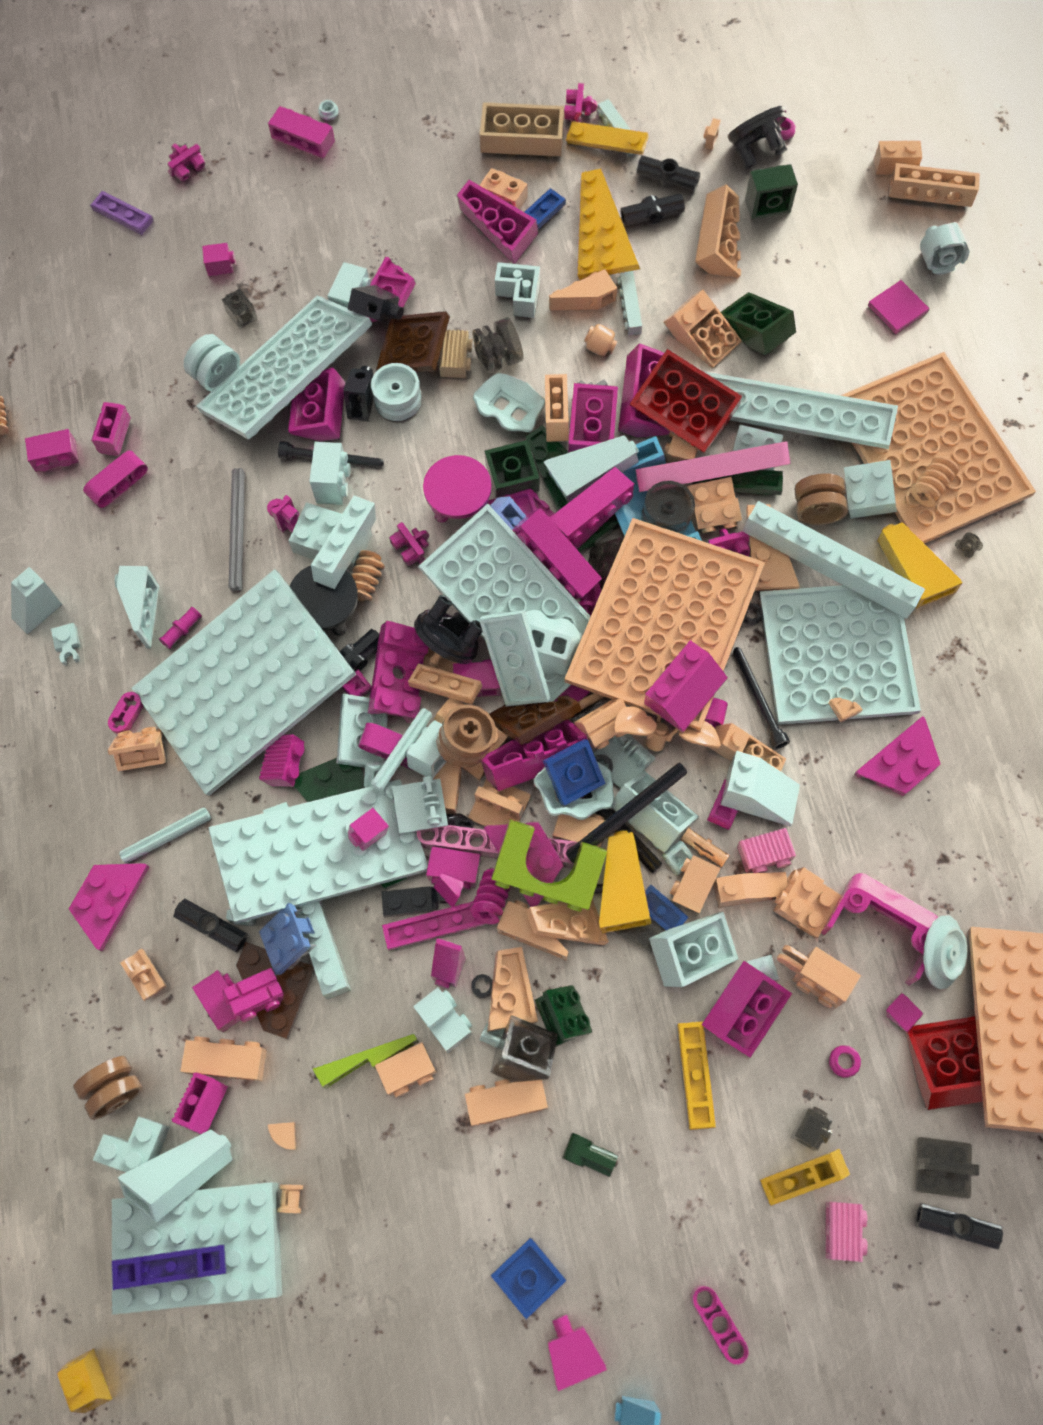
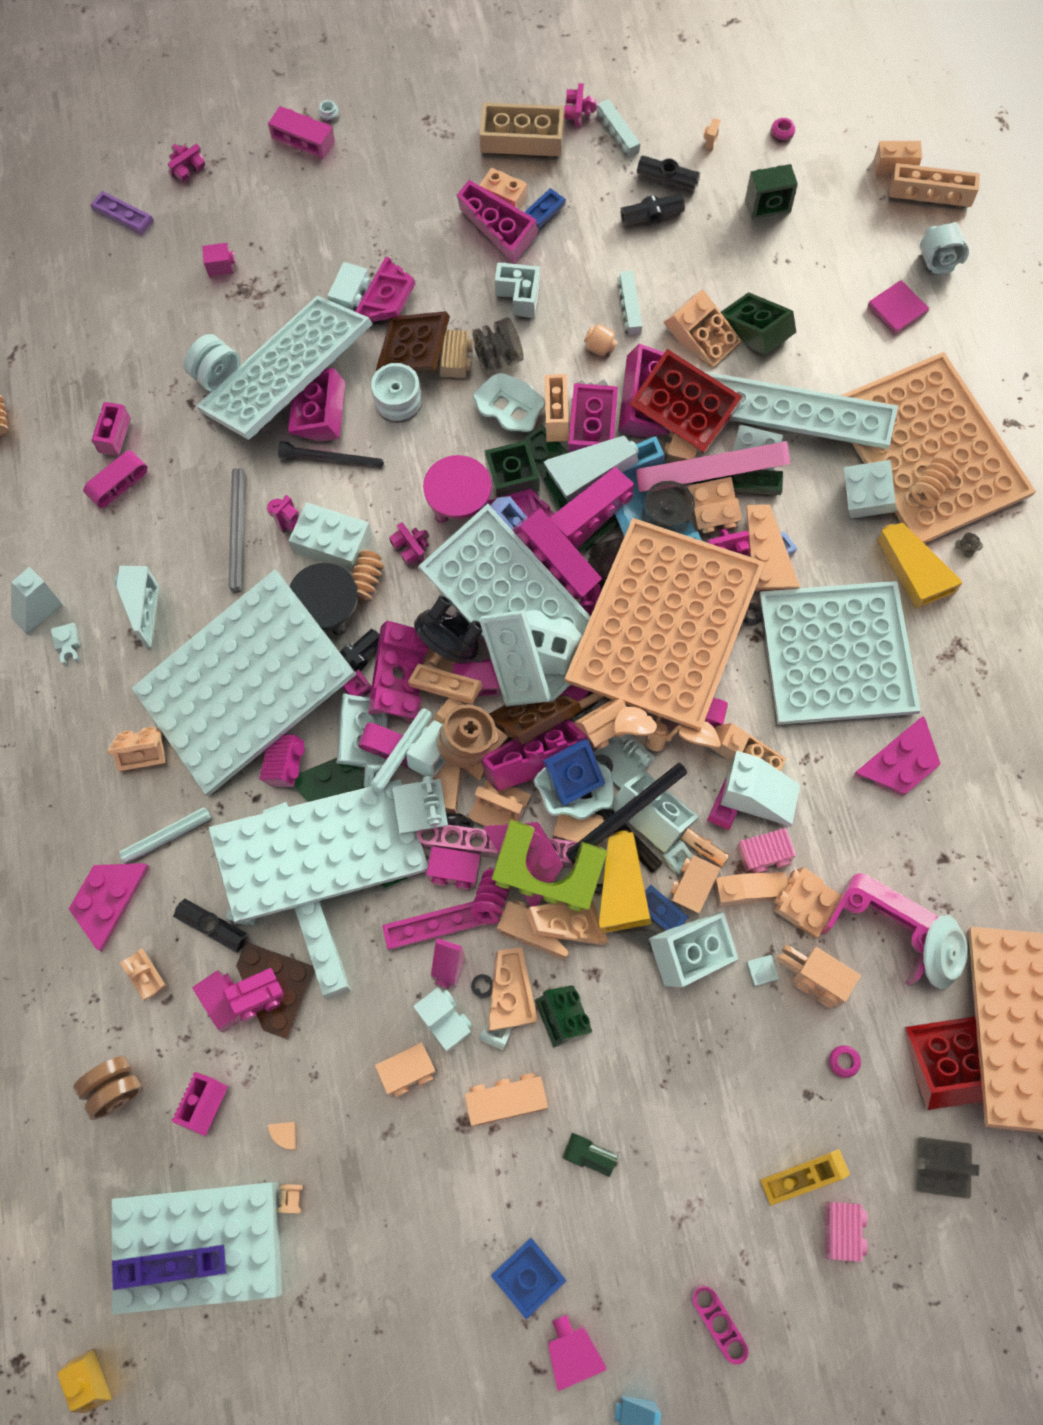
dark pink brick [25,429,79,472] -> none
light aqua brick [93,1117,170,1172] -> none
dark pink beam [108,692,144,735] -> none
light aqua slope [118,1130,232,1223] -> none
dark pink pin [159,607,202,649] -> none
light nougat brick [180,1036,267,1081] -> none
clear smoke brick [222,289,257,329] -> none
medium blue piece [259,903,316,975] -> none
light aqua brick [309,442,350,505] -> none
light aqua brick [311,496,376,589] -> none
lime slope [313,1034,419,1089] -> none
black torso [343,366,374,422] -> none
black torso [348,285,404,321] -> none
dark pink brick [348,808,389,851] -> none
black hinge [381,886,447,918] -> none
dark pink slope [434,874,464,907] -> none
clear smoke slope [490,1015,558,1082] -> none
light nougat slope [549,269,617,311] -> none
yellow plate [566,121,649,155] -> none
yellow wing [577,168,640,280] -> none
dark pink slope [644,640,728,732] -> none
yellow plate [677,1021,716,1130] -> none
light nougat wedge [695,184,741,278] -> none
dark pink slope [702,961,792,1058] -> none
black piece [727,105,788,169] -> none
black piece [733,647,791,750] -> none
light aqua brick [742,501,925,619] -> none
clear smoke brick [791,1106,833,1151] -> none
medium nougat wheel [794,473,848,525] -> none
light nougat tile [828,698,863,723] -> none
dark pink slope [886,993,923,1033] -> none
black piece [915,1203,1003,1250] -> none

